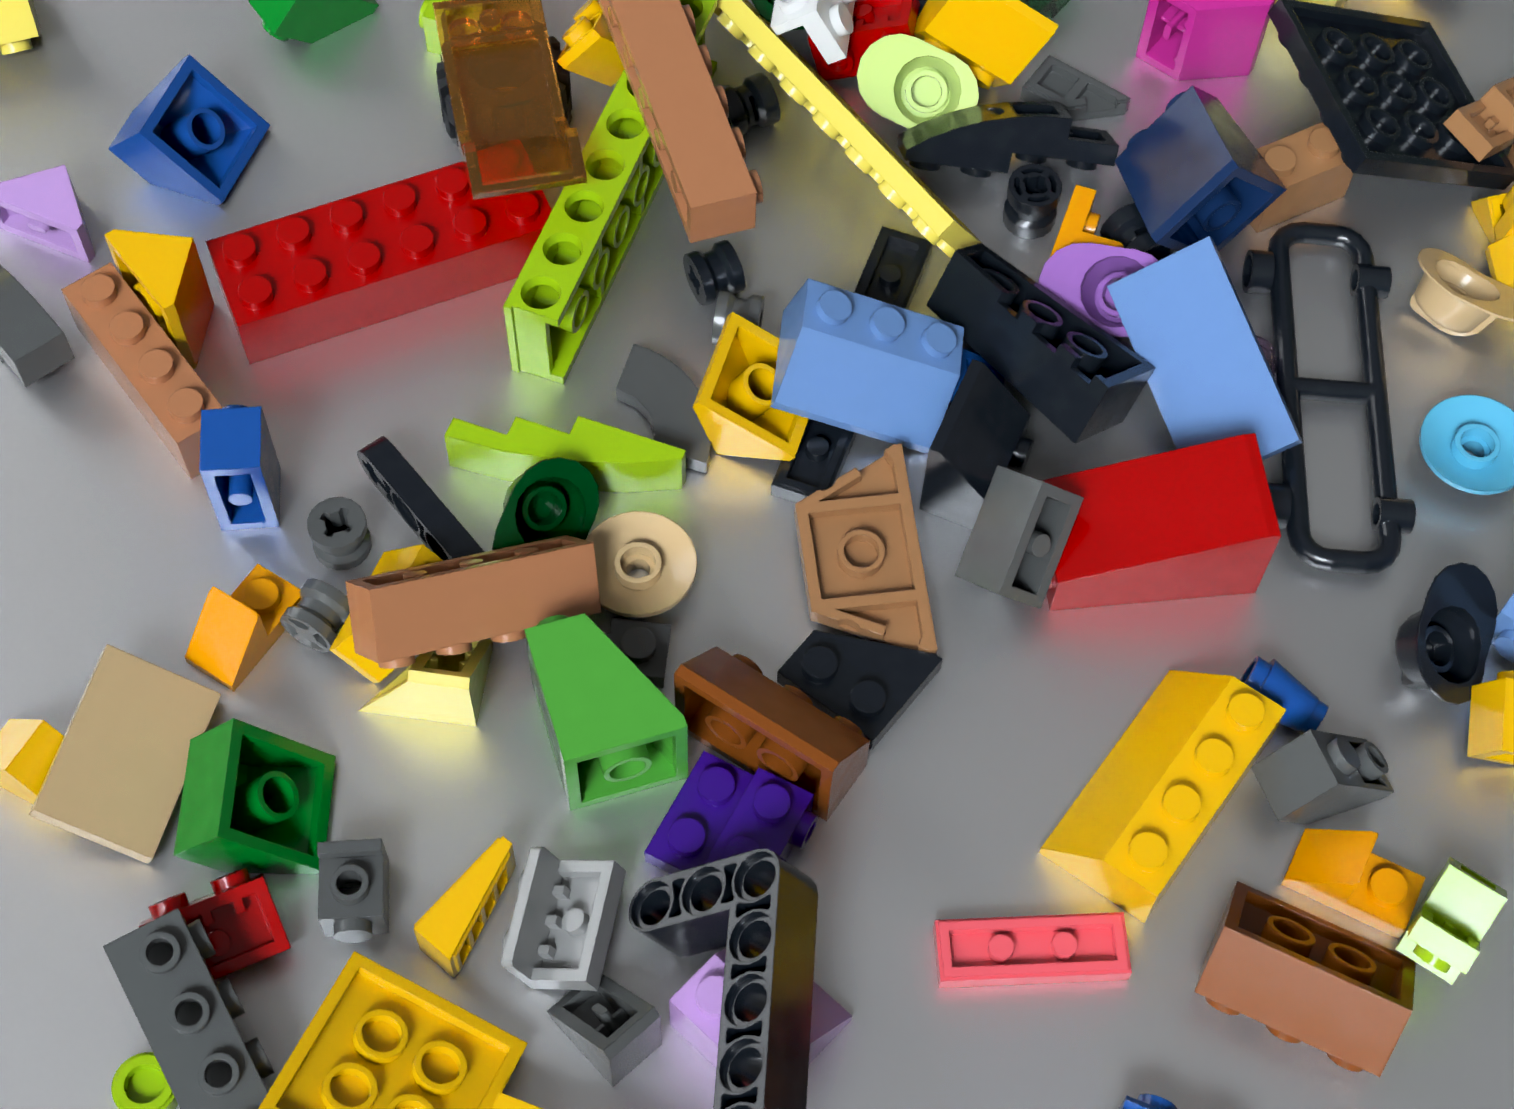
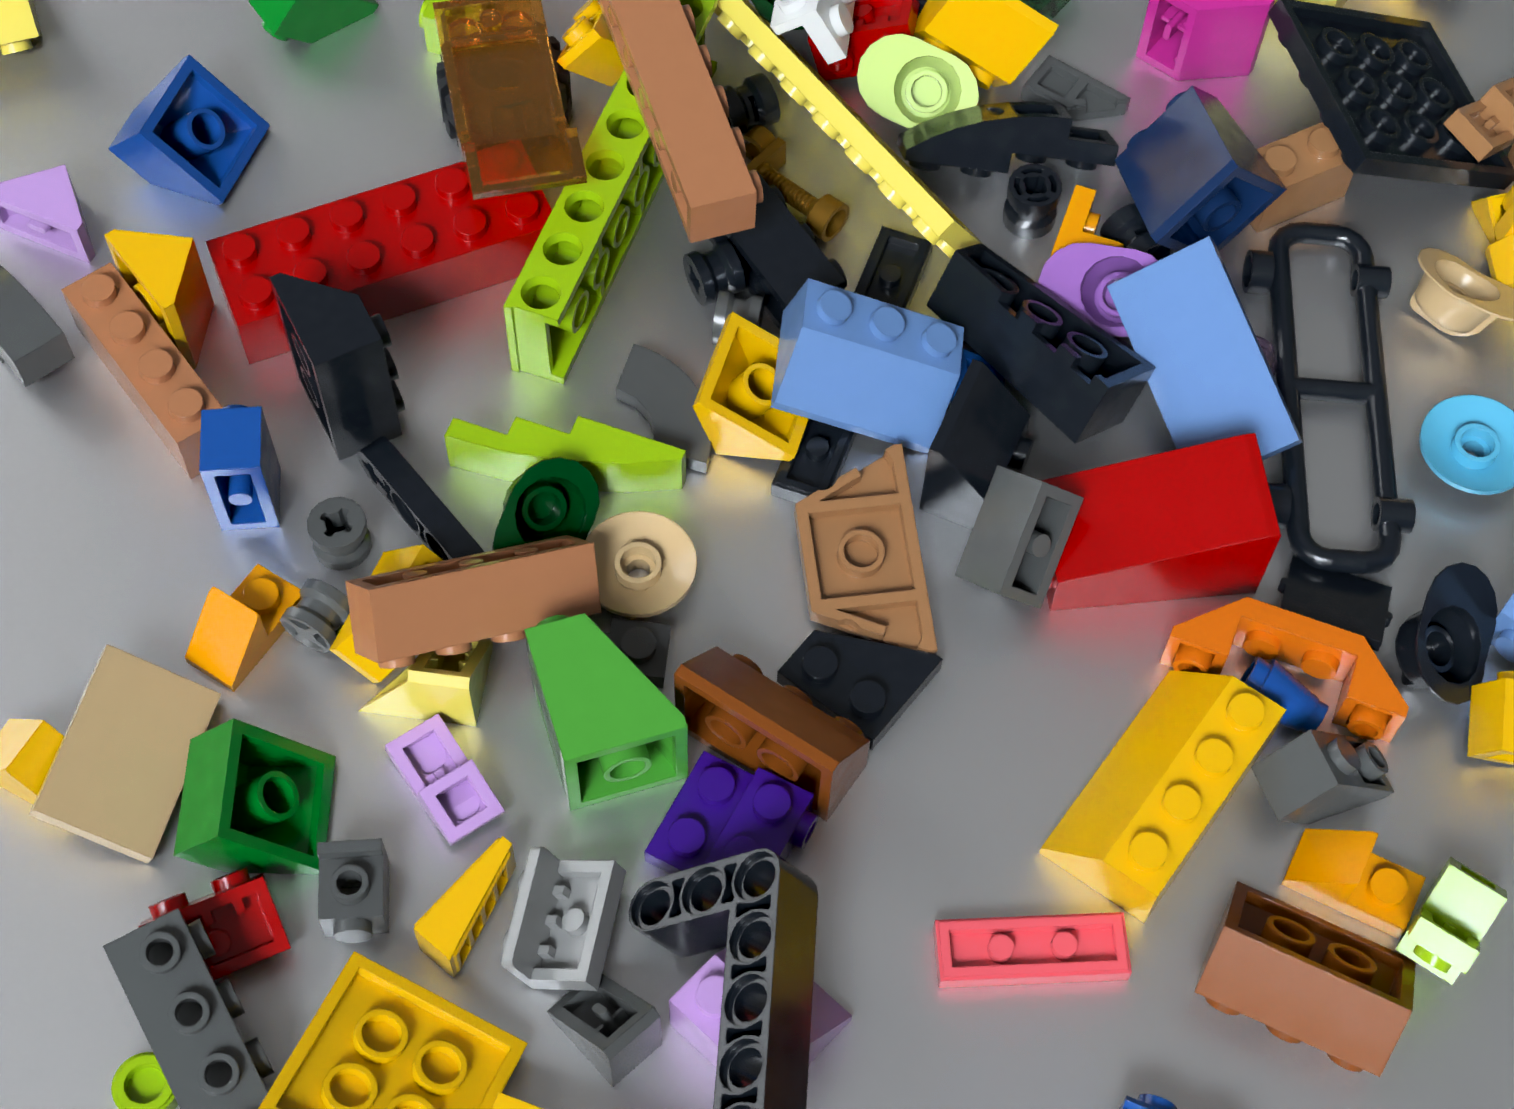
none -> black slope [269,273,405,461]
none -> lavender slope [385,714,505,846]
none -> black brick [709,169,847,330]
none -> pearl gold bar [743,125,849,242]
none -> orange slope [1159,597,1409,743]
none -> black piece [1277,555,1393,651]

